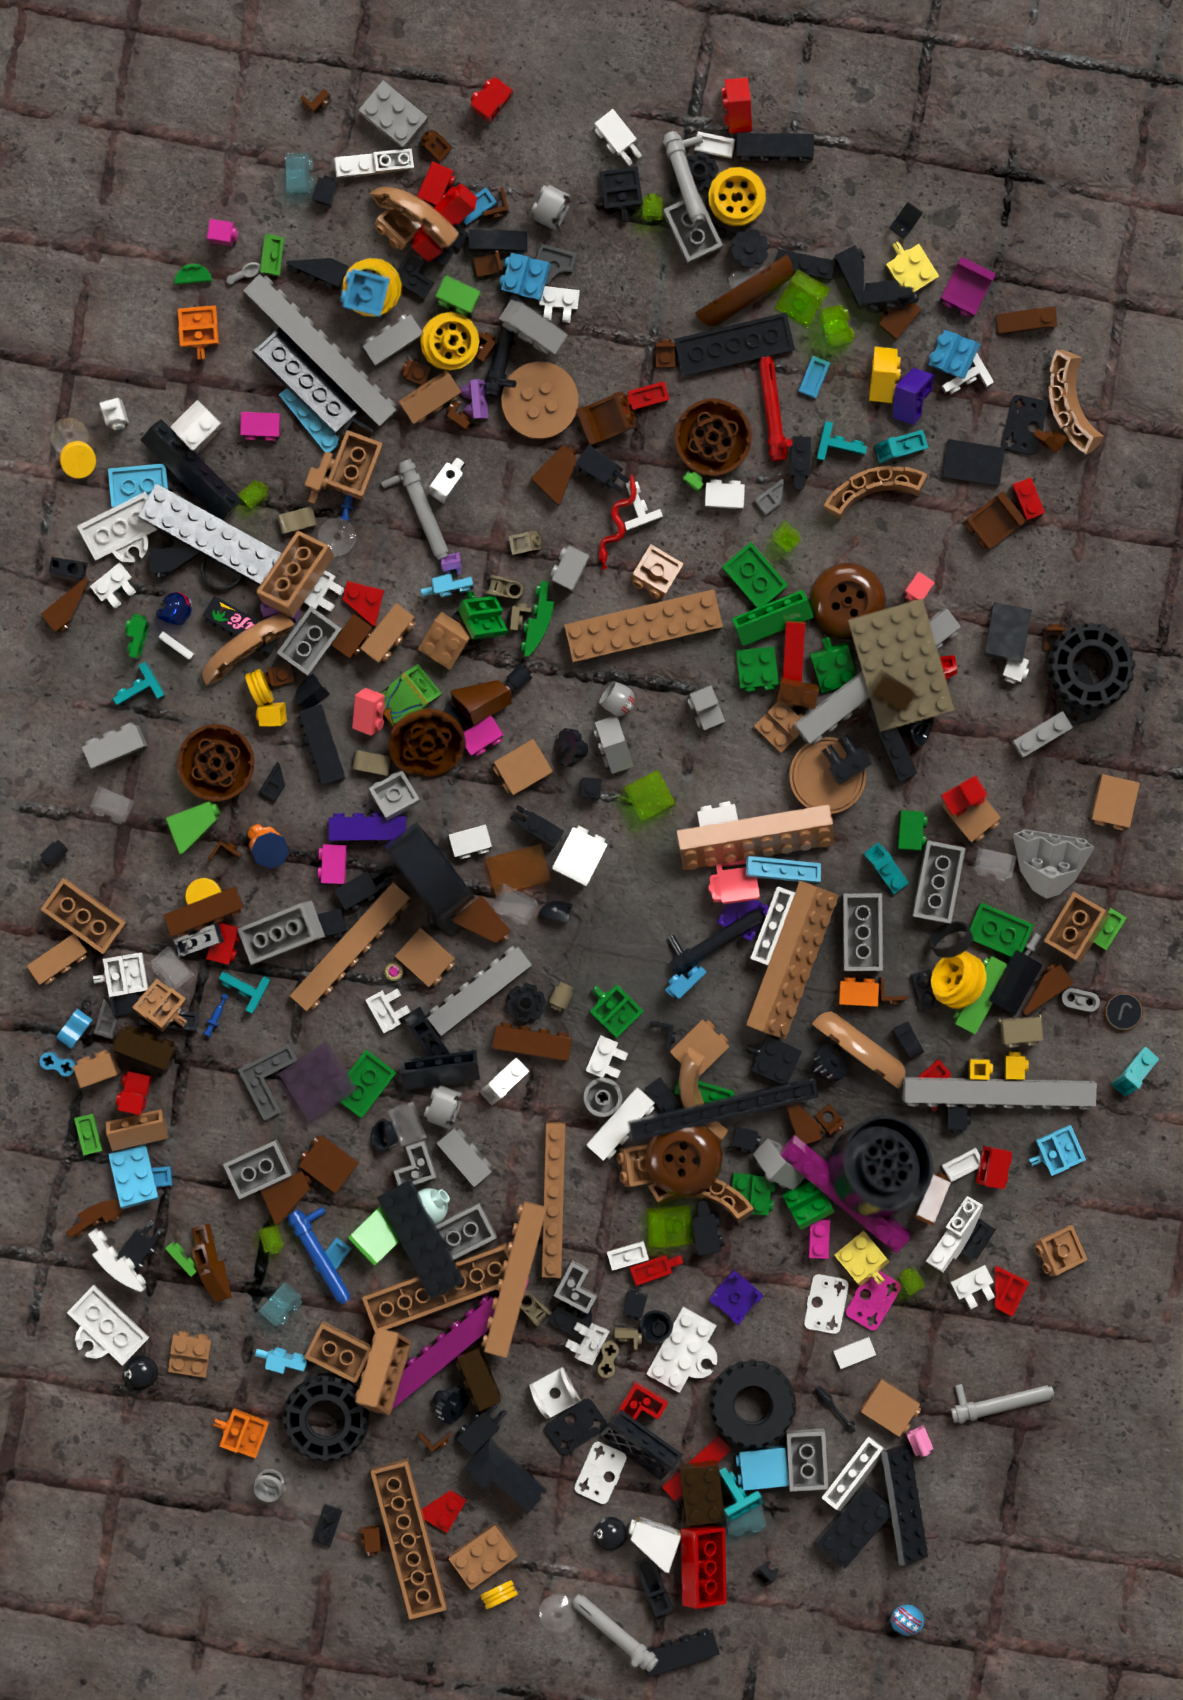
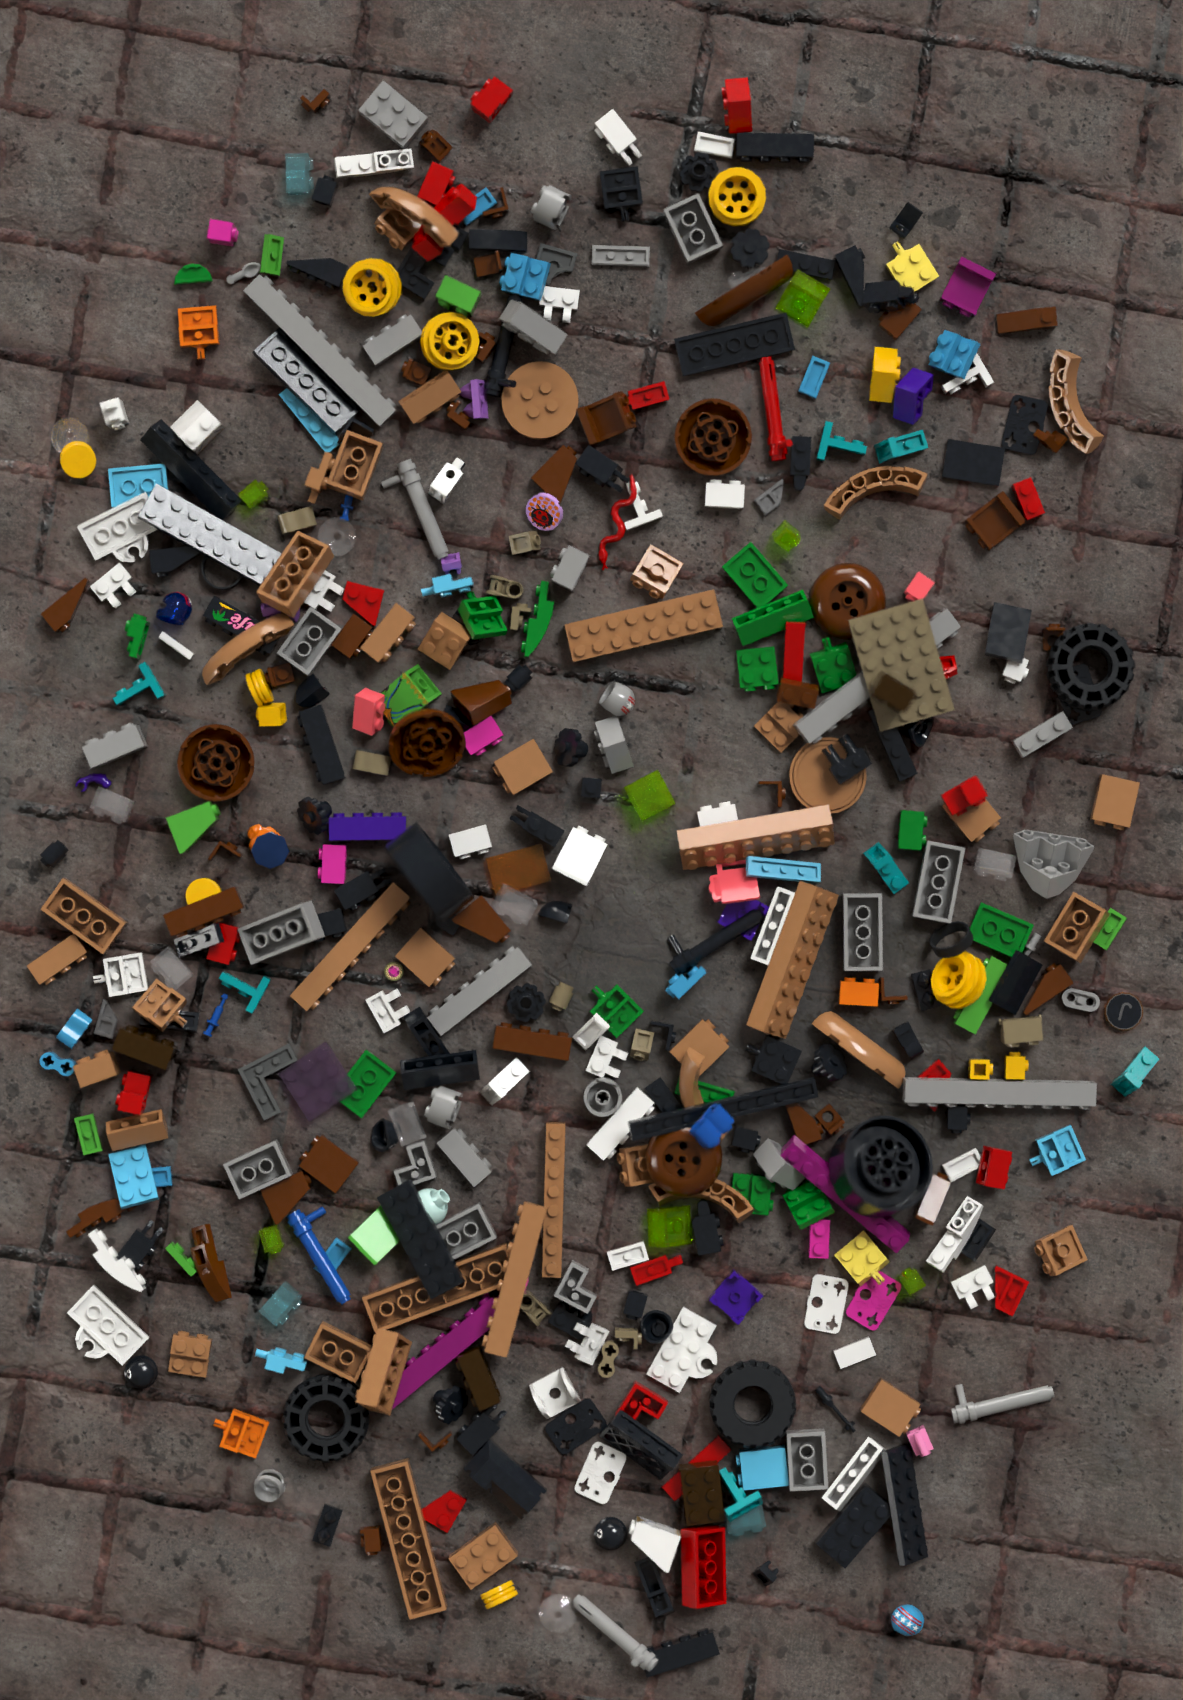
black leg [48,557,88,580] -> none
black bracket [109,992,139,1017] -> none
dark pink brick [240,412,281,441] -> none
black tile [259,762,285,802] -> none
dark azure plate [340,269,390,316] -> none
light grey plate [369,771,421,821] -> none
clear neon green brick [643,194,662,219] -> none
reddish brown bracket [656,339,675,368] -> none
light grey cylinder [663,131,706,225] -> none
bright green plate [683,472,703,492] -> none
light grey brick [687,686,725,730] -> none
clear neon green slope [819,305,855,350] -> none
none -> dark purple piece [75,773,111,792]
none -> black plant [297,796,332,835]
none -> tile [526,493,563,531]
none -> white tile [573,1013,610,1050]
none -> light grey tile [592,245,650,267]
none -> dark tan bracket [630,1029,654,1061]
none -> blue brick [689,1104,734,1148]
none -> reddish brown bracket [758,781,786,807]

